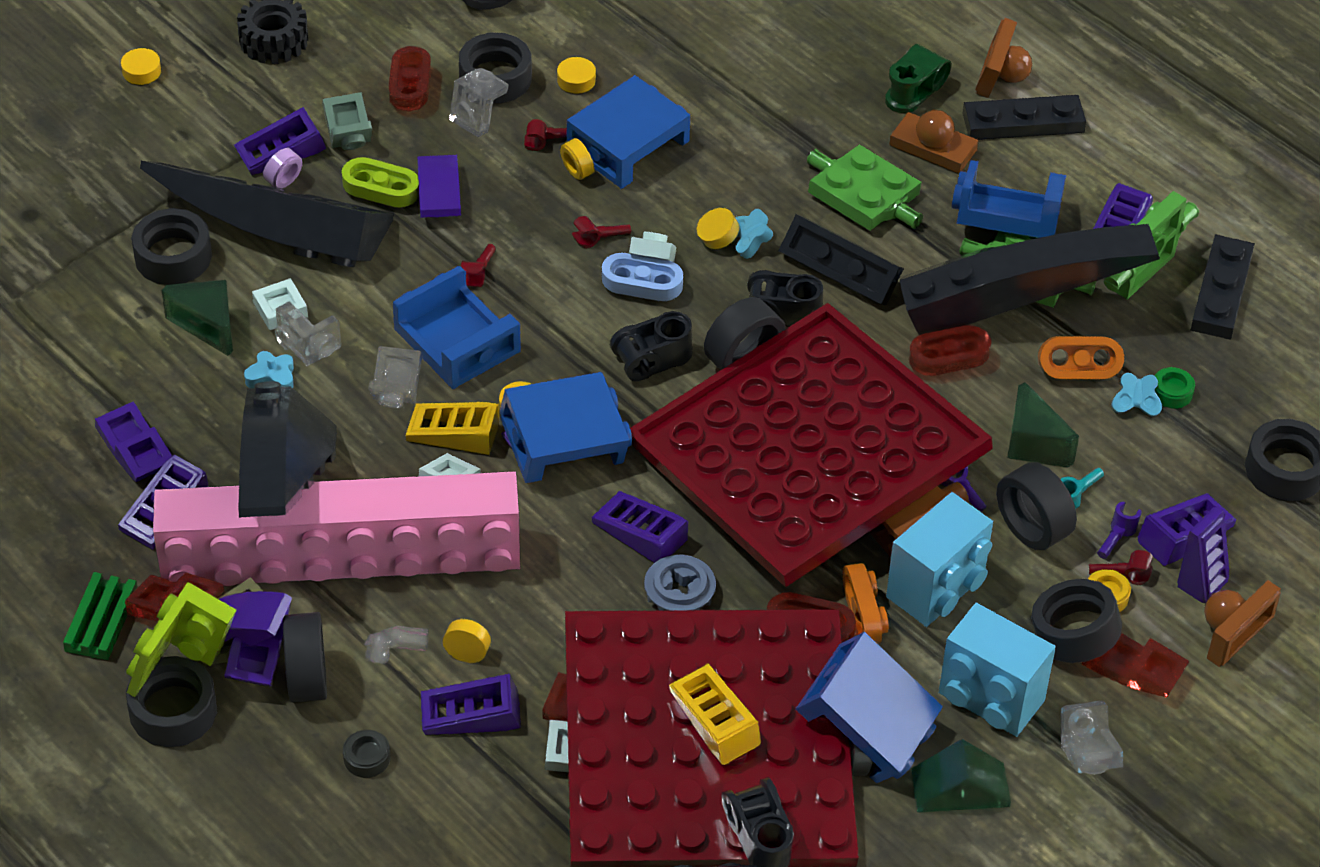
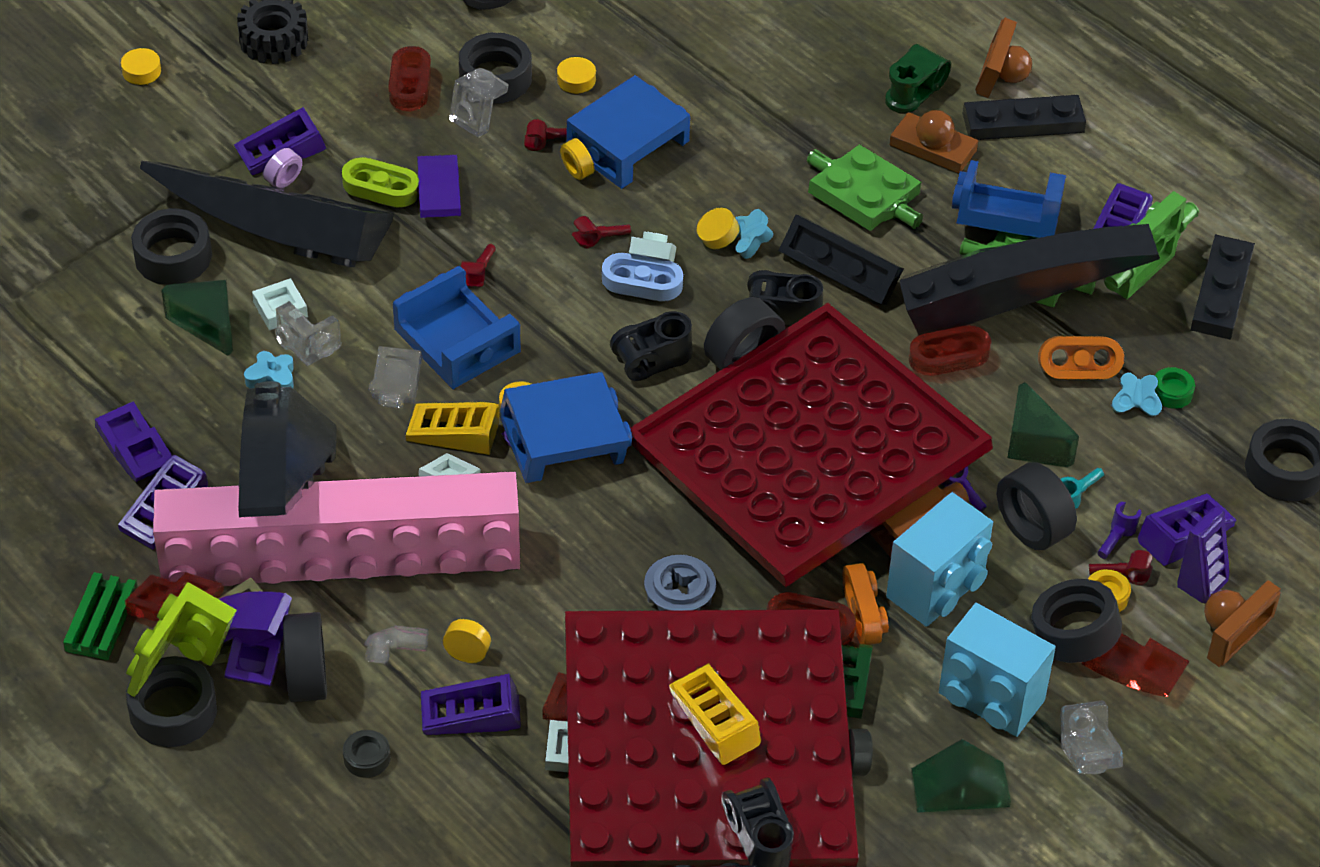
sand green bracket [322,92,372,150] -> none
dark purple slope [592,491,688,563] -> none
panel [796,631,943,783] -> none

